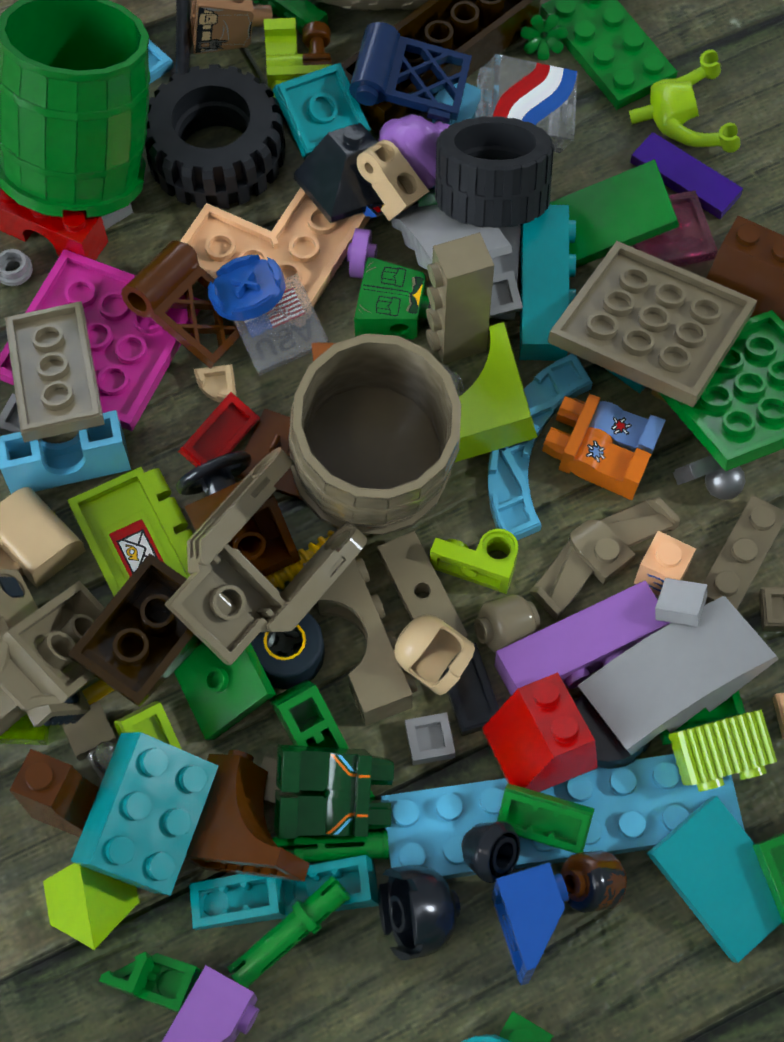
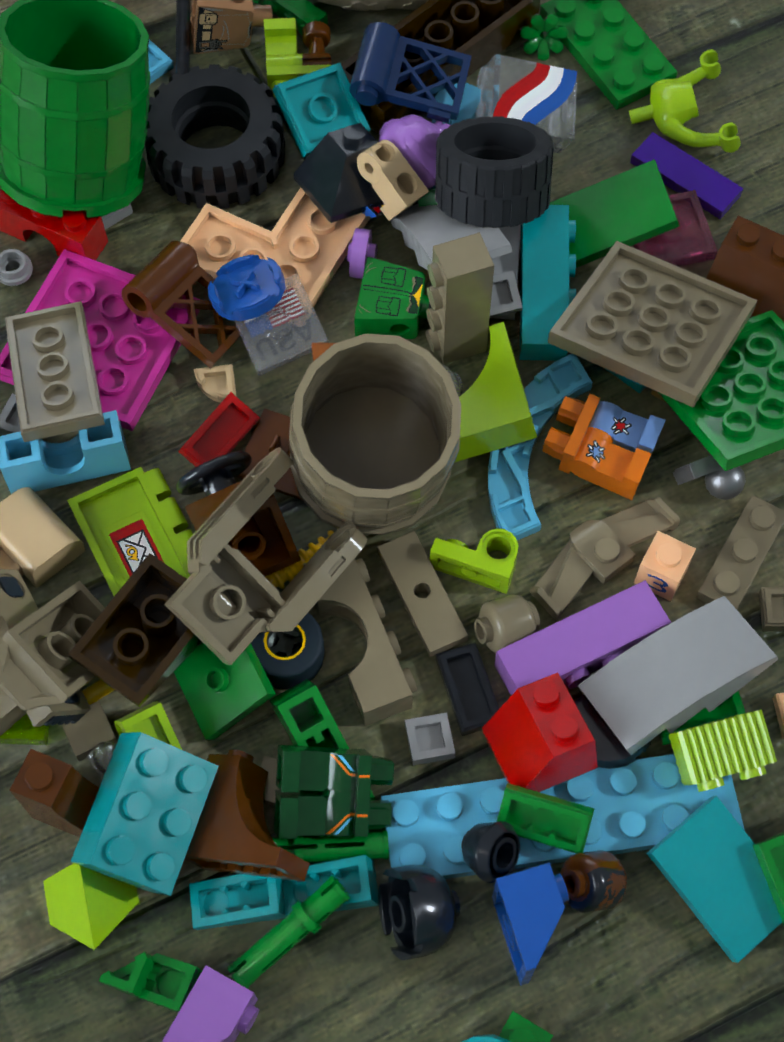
tan helmet [394,615,475,696] -> none
light grey tile [655,578,707,627] -> none

